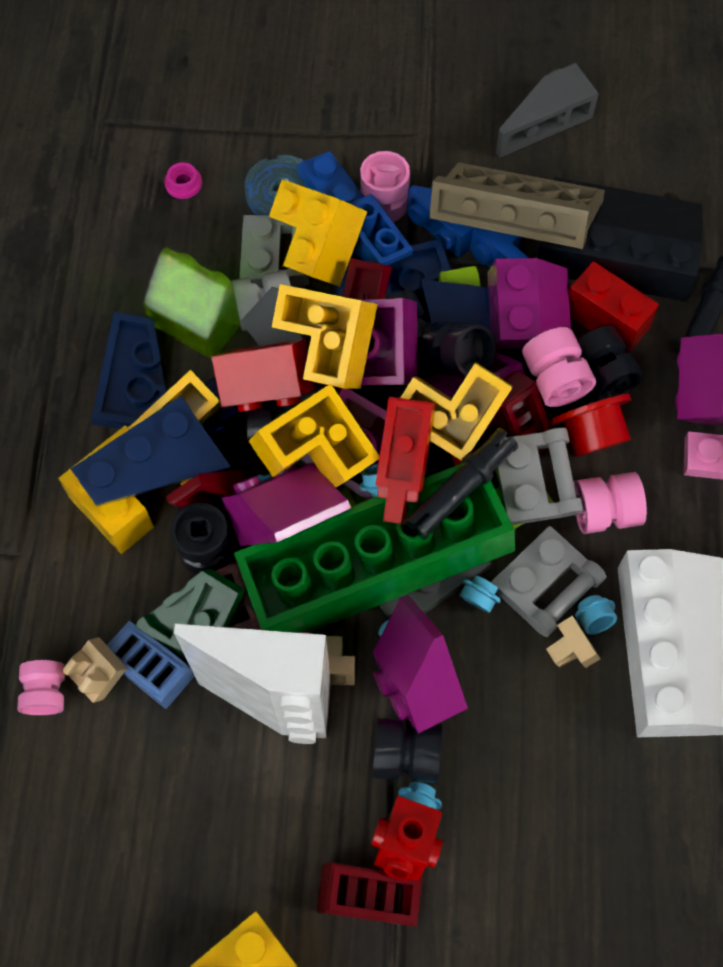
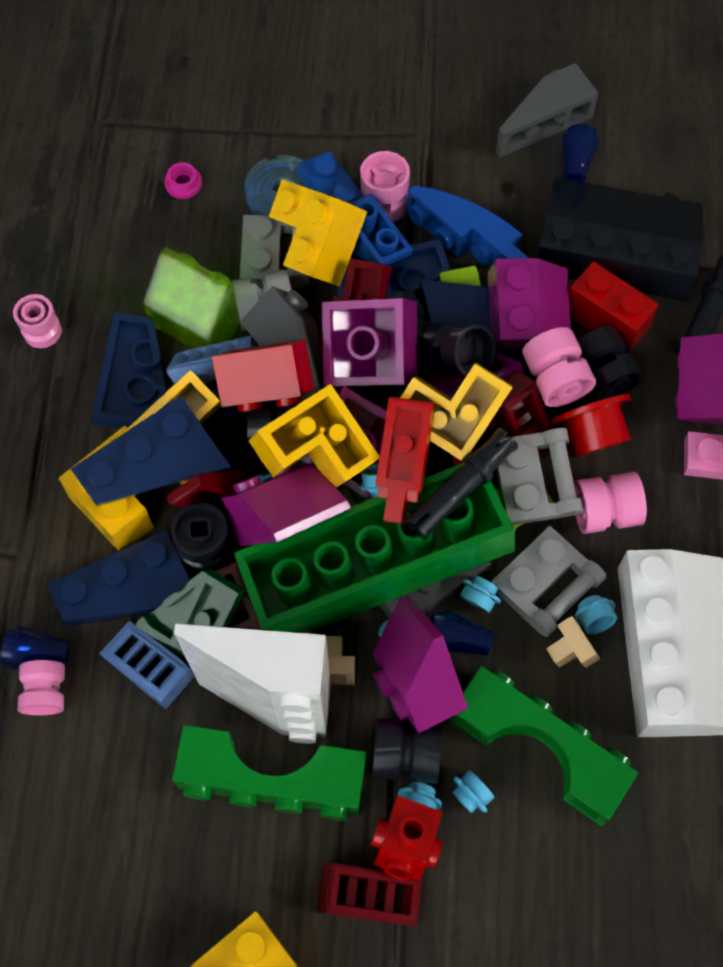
tan tile [63,637,127,703] -> none
yellow brick [272,284,378,389] -> none
dark tan fence [429,162,605,249] -> none
none -> clear blue cone [1,626,70,670]
none -> bright pink wheel [13,294,62,348]
none -> dark blue wing [47,530,190,627]
none -> medium blue slope [166,335,257,385]
none -> green arch [172,725,367,821]
none -> clear blue cone [430,609,494,656]
none -> green arch [448,666,639,827]
none -> medium azure plate [452,770,495,813]
none -> clear blue cone [562,124,599,182]

